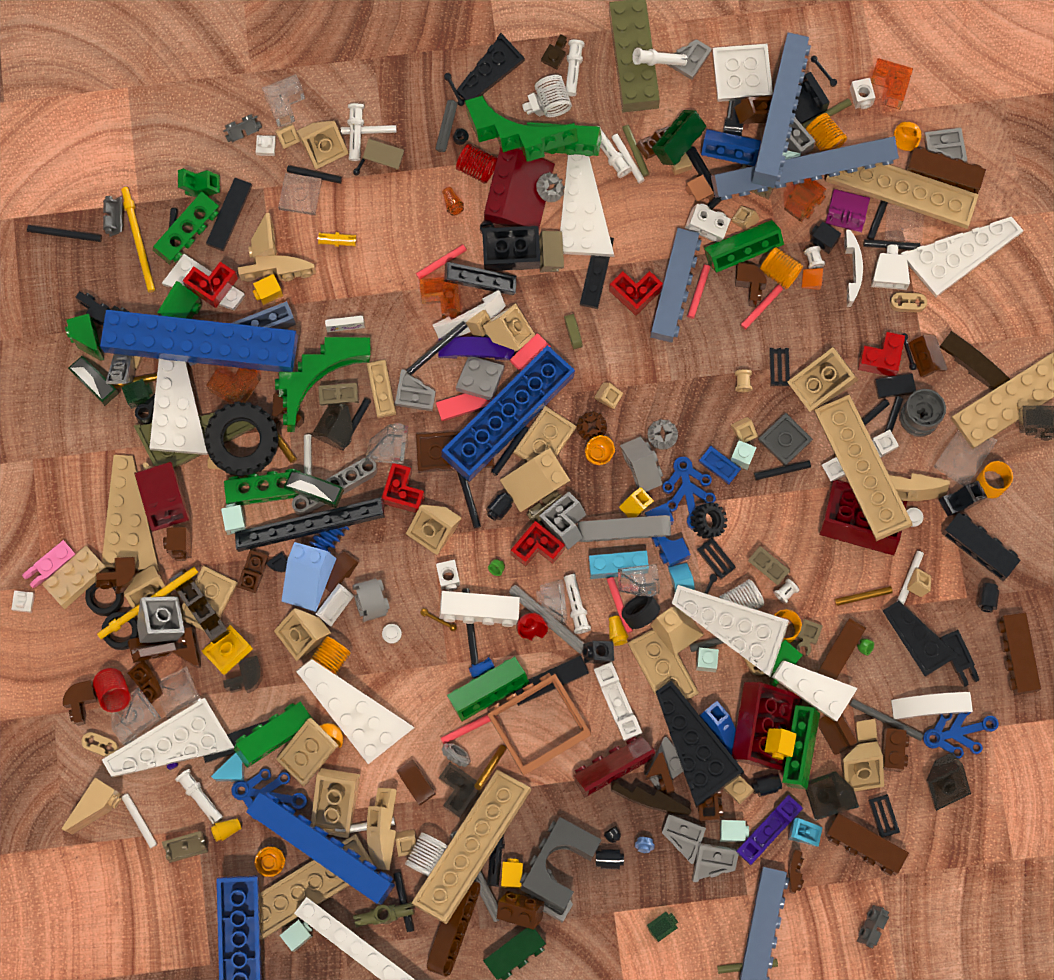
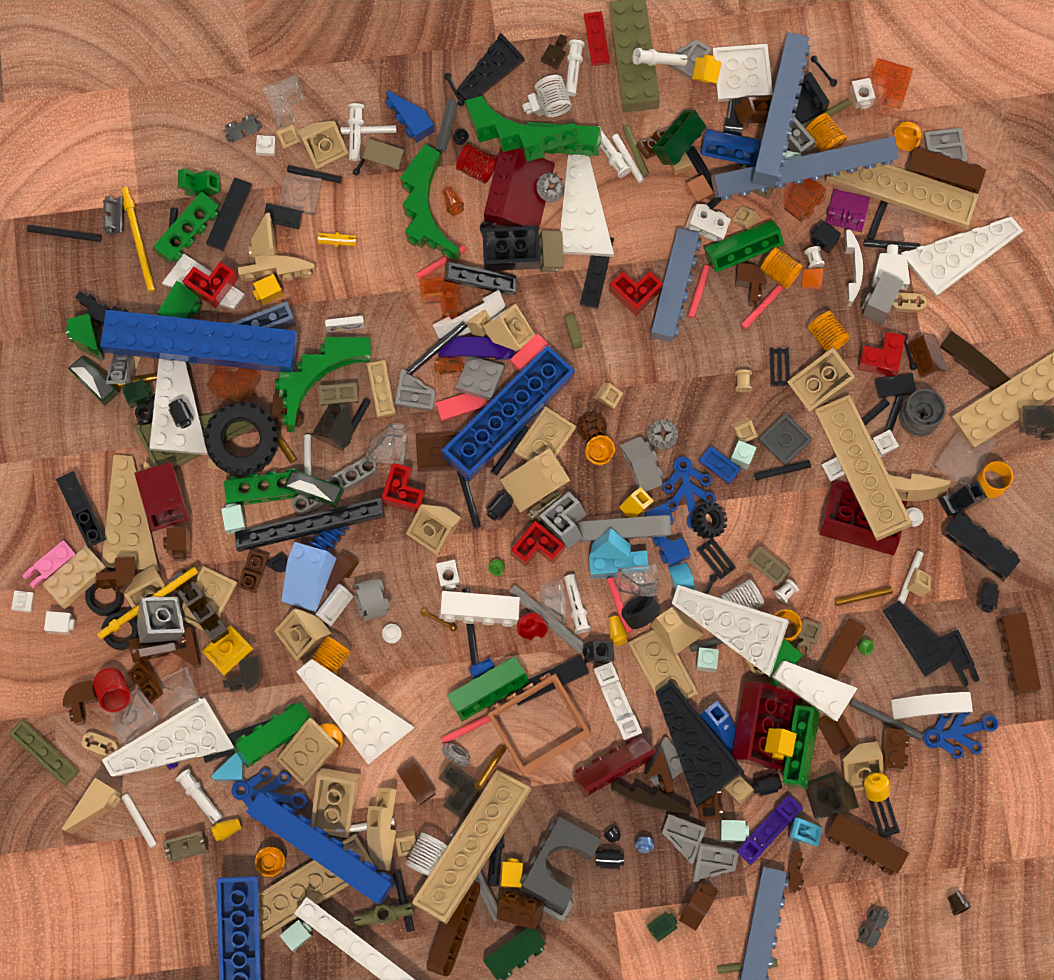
tan slope [854,719,877,743] -> none
clear smoke slope [926,752,971,811] -> none
none -> olive tile [8,719,79,787]
none -> white brick [44,611,76,636]
none -> black slope [56,471,106,548]
none -> black brick [168,399,194,429]
none -> black tile [264,203,303,230]
none -> blue slope [385,91,435,143]
none -> green arch [400,144,461,261]
none -> clear orange cone [434,356,464,375]
none -> red tile [584,11,610,66]
none -> medium azure slope [590,529,631,560]
none -> reddish brown brick [678,881,718,931]
none -> yellow brick [692,55,722,84]
none -> light orange piece [807,311,851,353]
none -> light grey brick [862,272,904,325]
none -> yellow head [864,772,890,802]
none -> dark brown piece [947,891,971,916]

